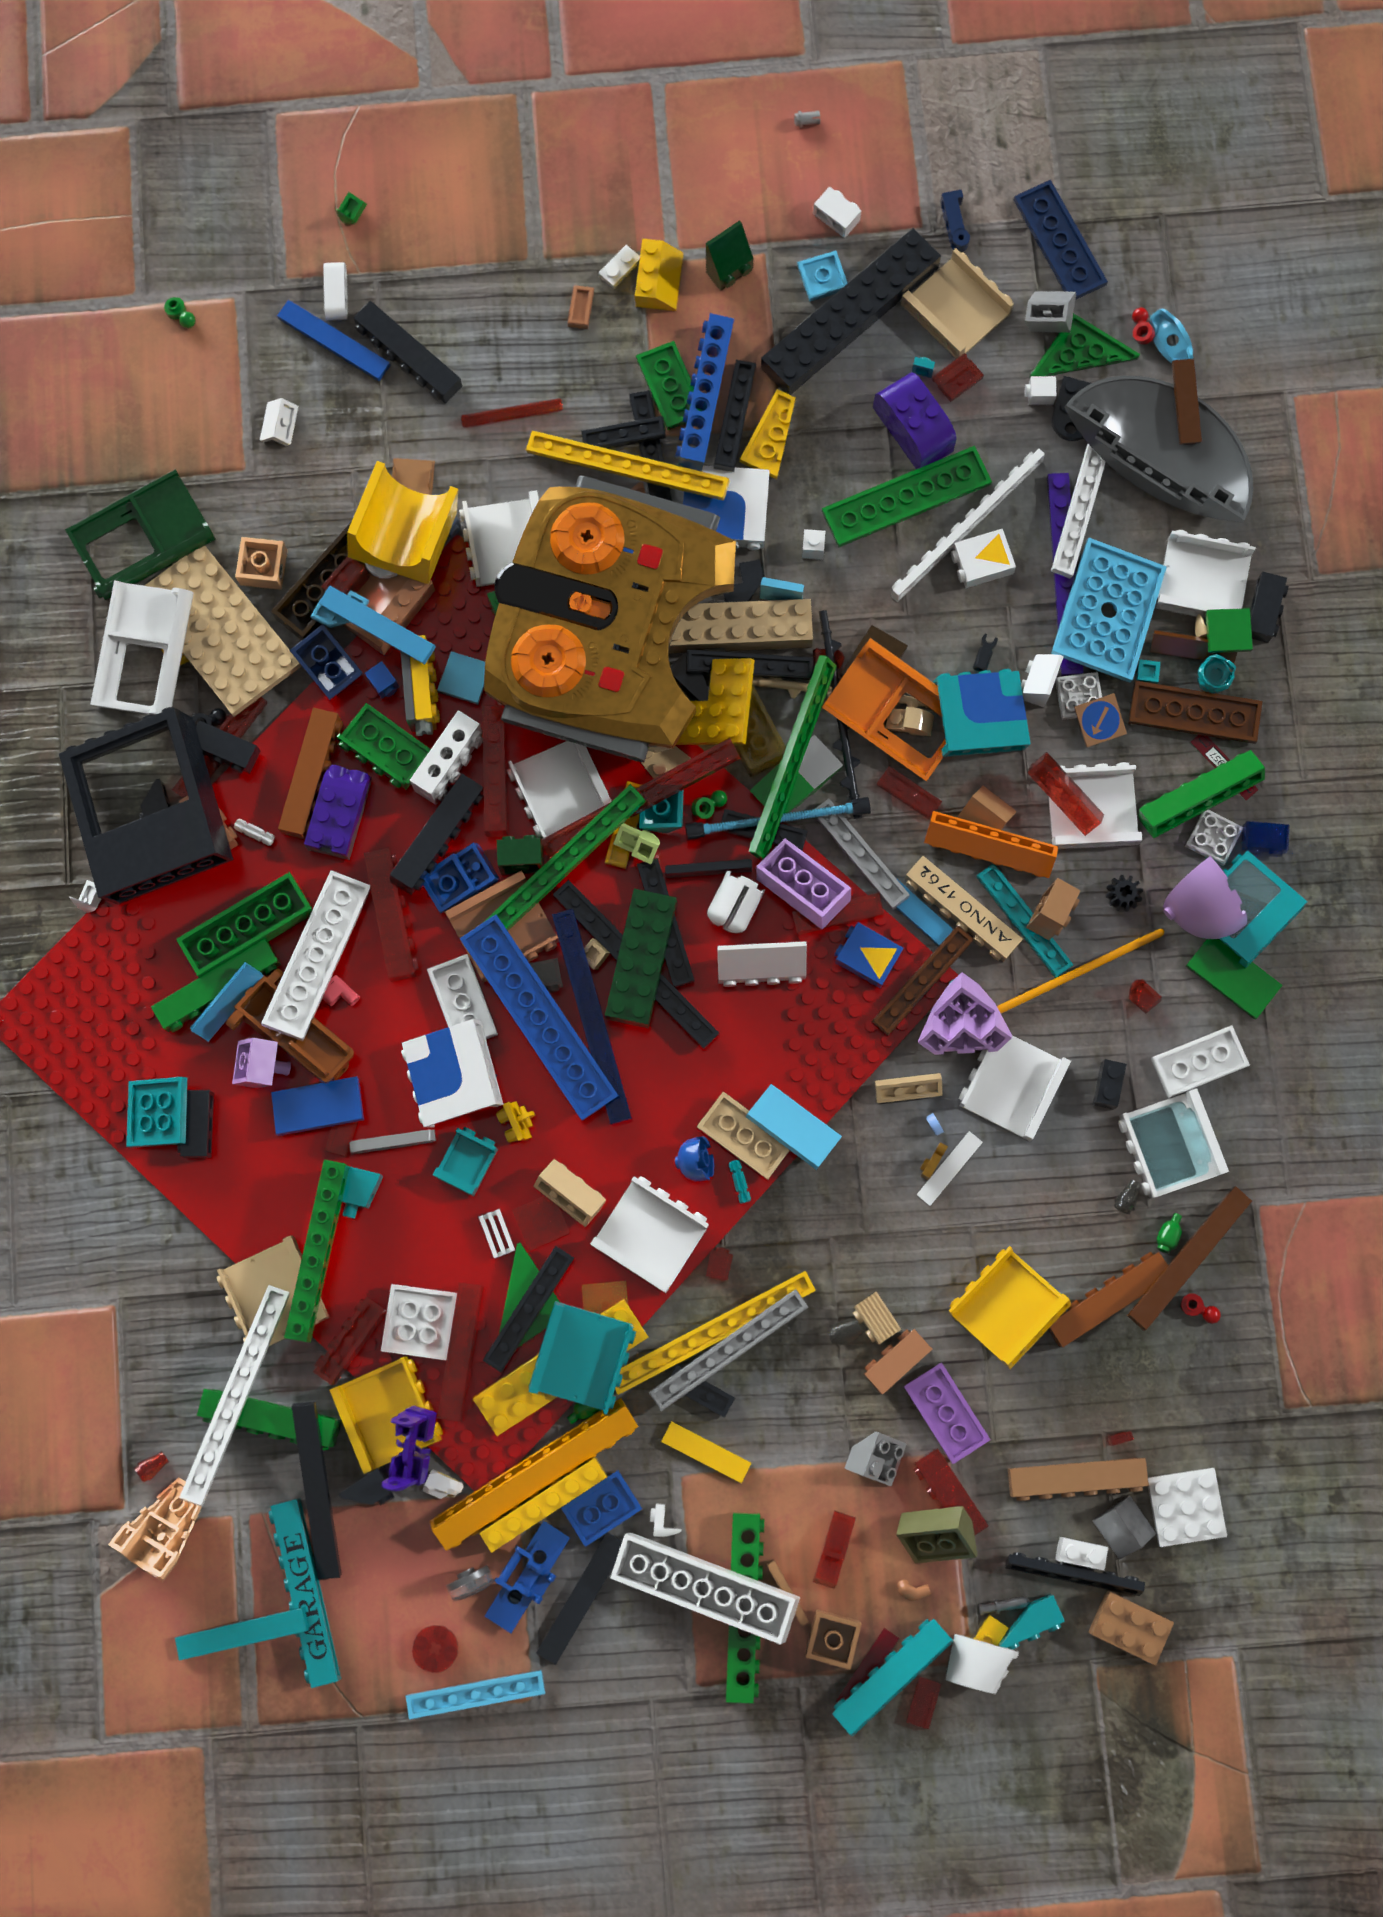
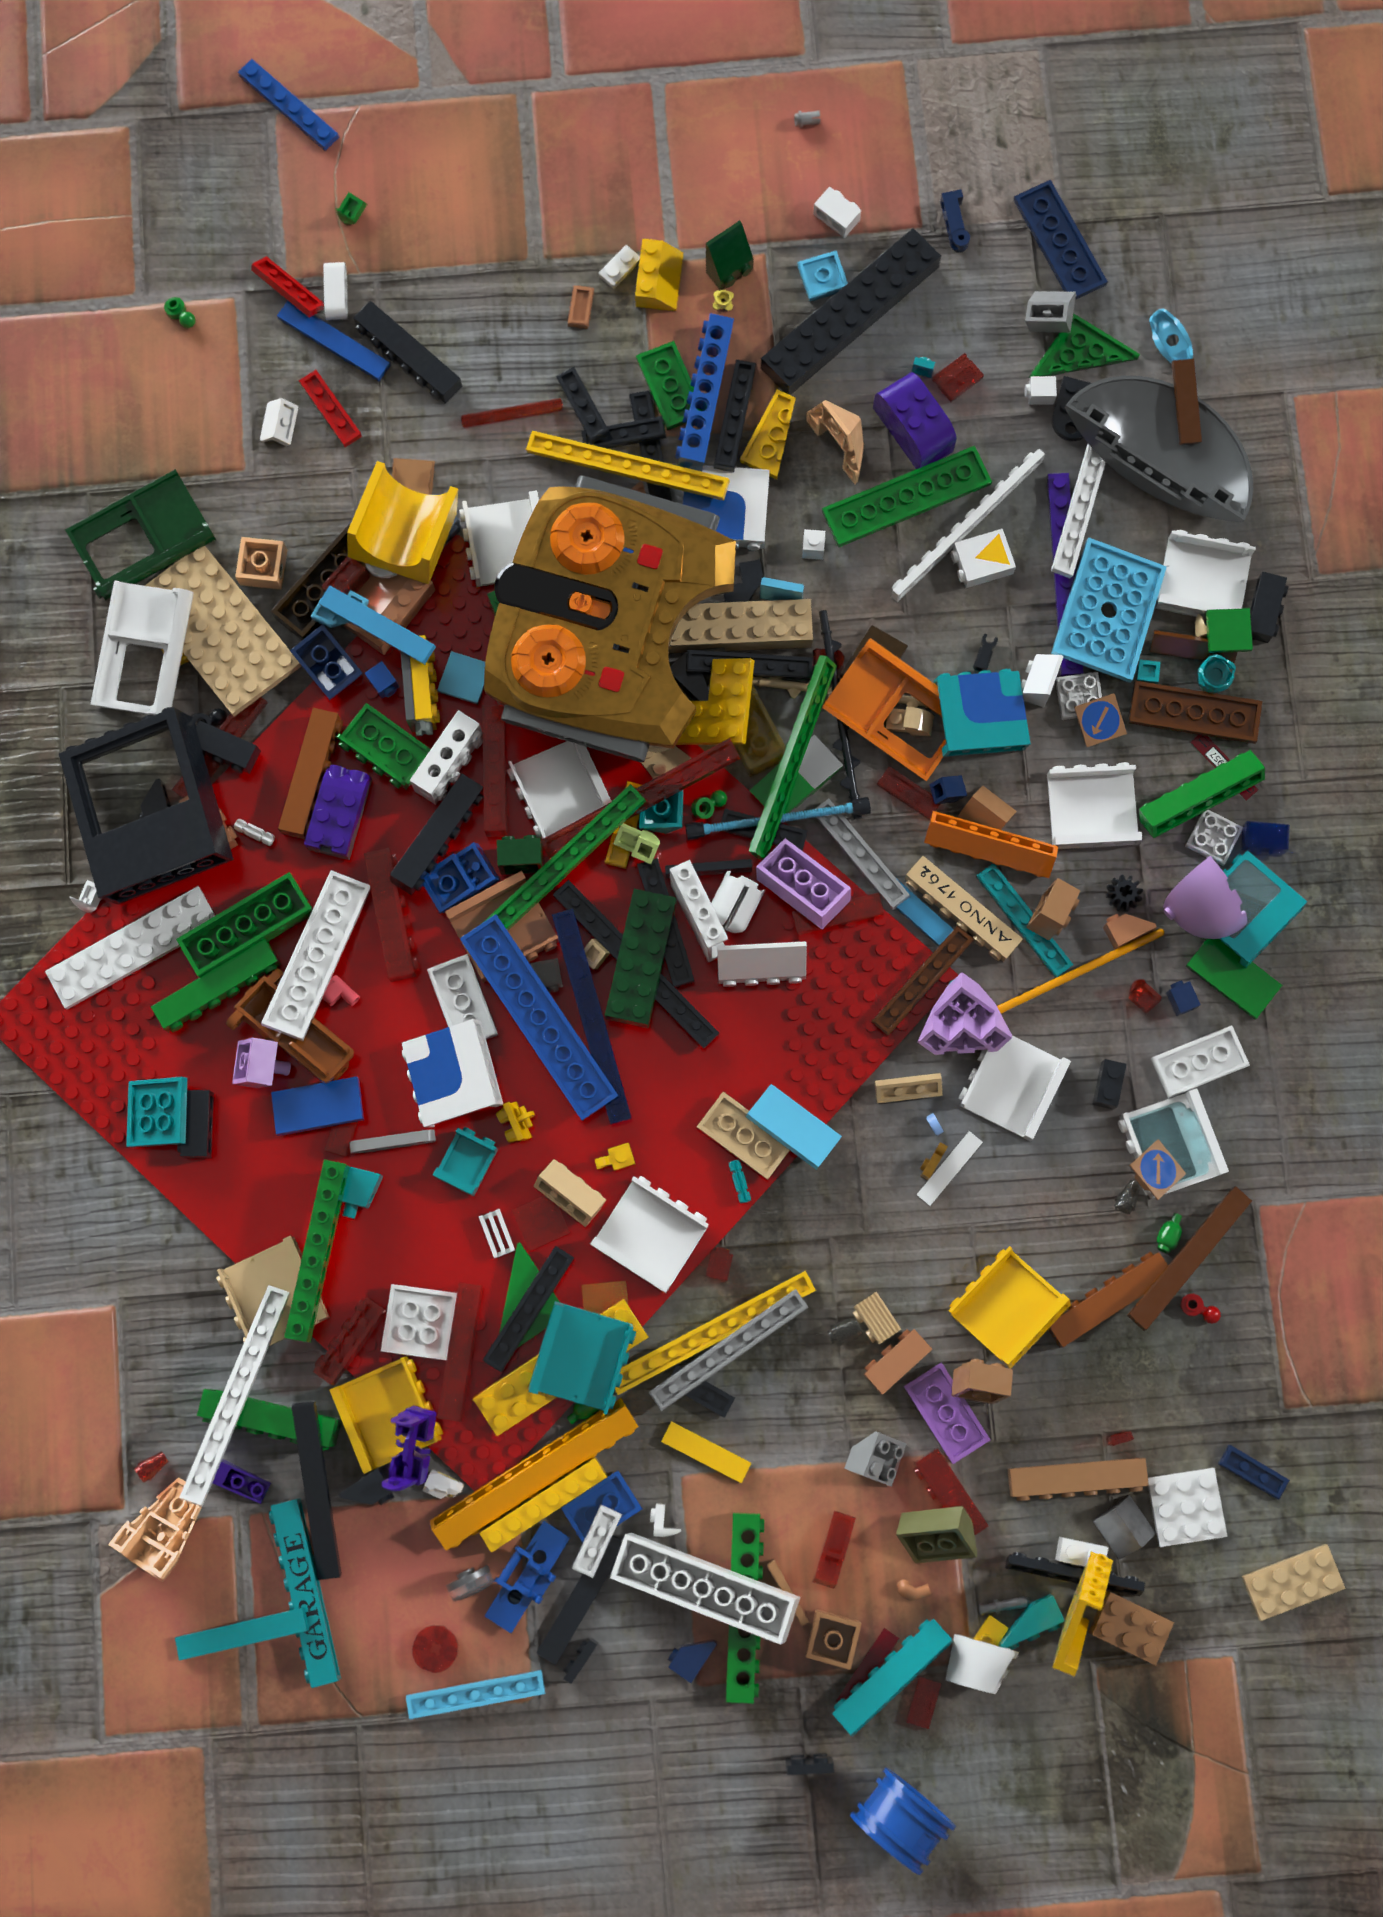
dark azure tile [190,962,263,1042] -> none
blue cylinder [675,1136,714,1181] -> none
blue brick [834,922,903,989] -> none
tan panel [901,248,1014,360] -> none
clear red brick [1027,752,1104,836] -> none
red plate [1132,307,1155,345] -> none
none -> white plate [45,886,215,1009]
none -> dark purple slope [212,1459,271,1504]
none -> blue plate [238,59,339,151]
none -> red plate [251,256,324,317]
none -> red plate [299,370,362,447]
none -> black tile [556,367,610,444]
none -> black plate [563,1638,598,1684]
none -> white tile [572,1505,621,1578]
none -> yellow plate [595,1143,635,1171]
none -> dark blue slope [667,1639,717,1683]
none -> white panel [670,860,728,962]
none -> light yellow plate [713,290,734,311]
none -> black plate [786,1753,834,1775]
none -> light nougat wedge [806,400,864,484]
none -> blue wheel [850,1767,956,1875]
none -> dark blue brick [929,775,967,804]
none -> medium nougat brick [952,1359,1013,1404]
none -> yellow panel [1052,1552,1113,1677]
none -> nougat slope [1103,914,1157,949]
none -> piece [1129,1139,1186,1200]
none -> dark blue brick [1166,980,1201,1016]
none -> dark blue tile [1218,1445,1290,1500]
none -> tan plate [1242,1544,1345,1621]

